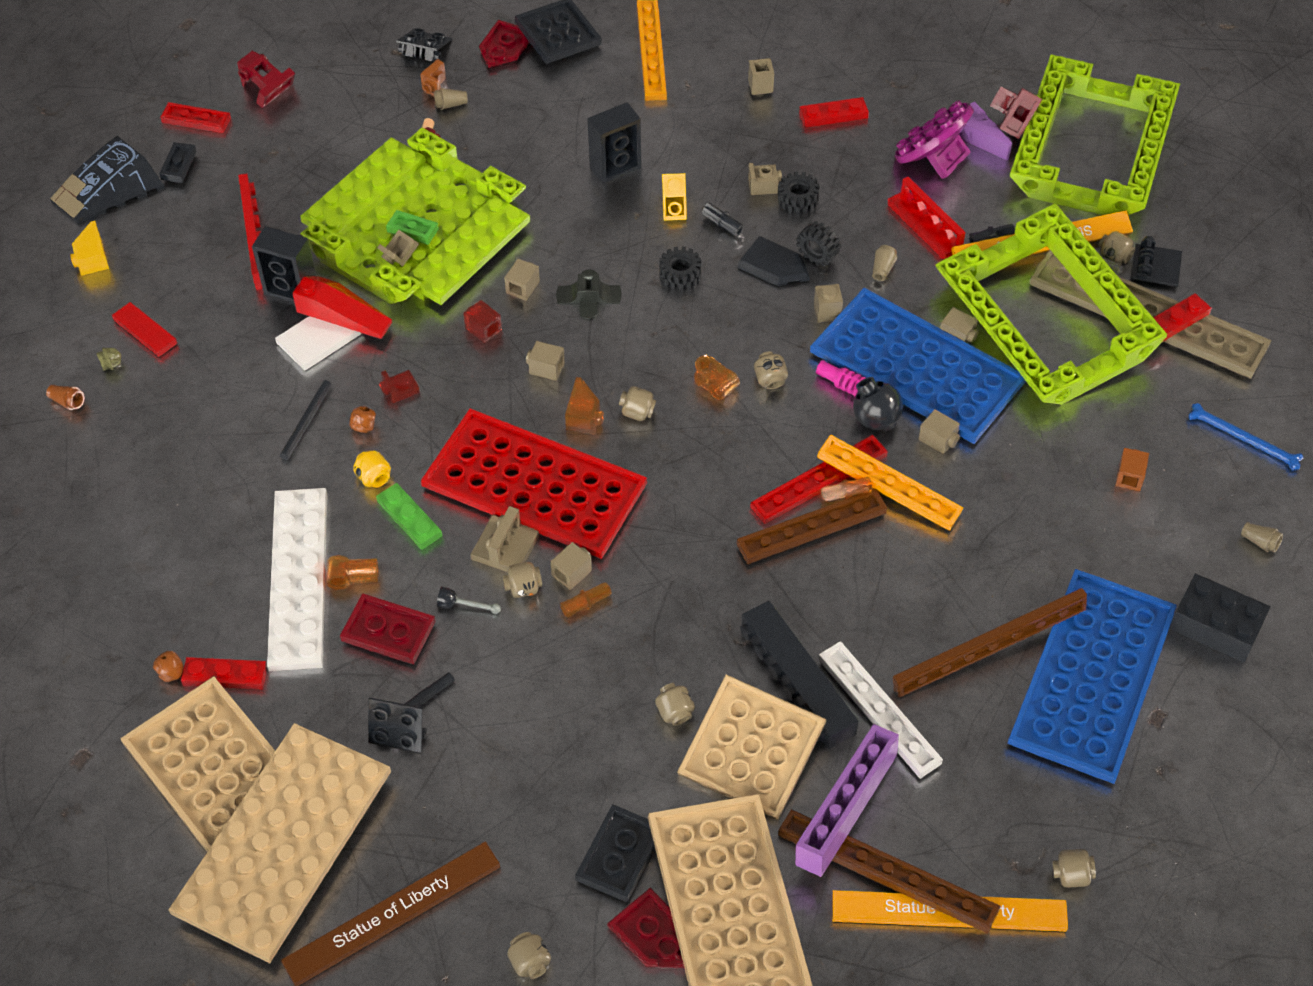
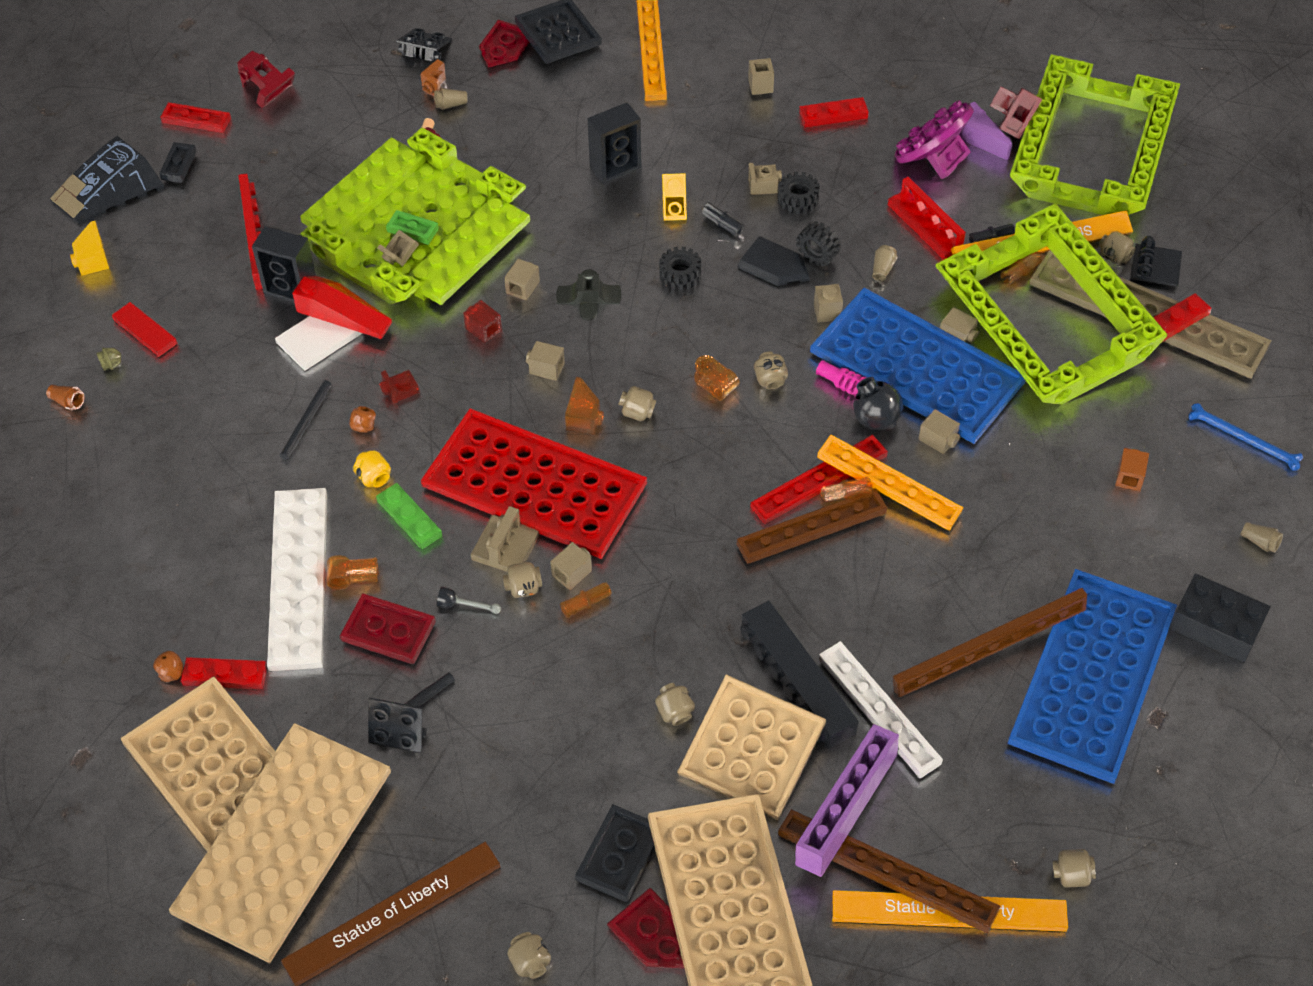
none -> clear orange axle [1001,251,1043,285]

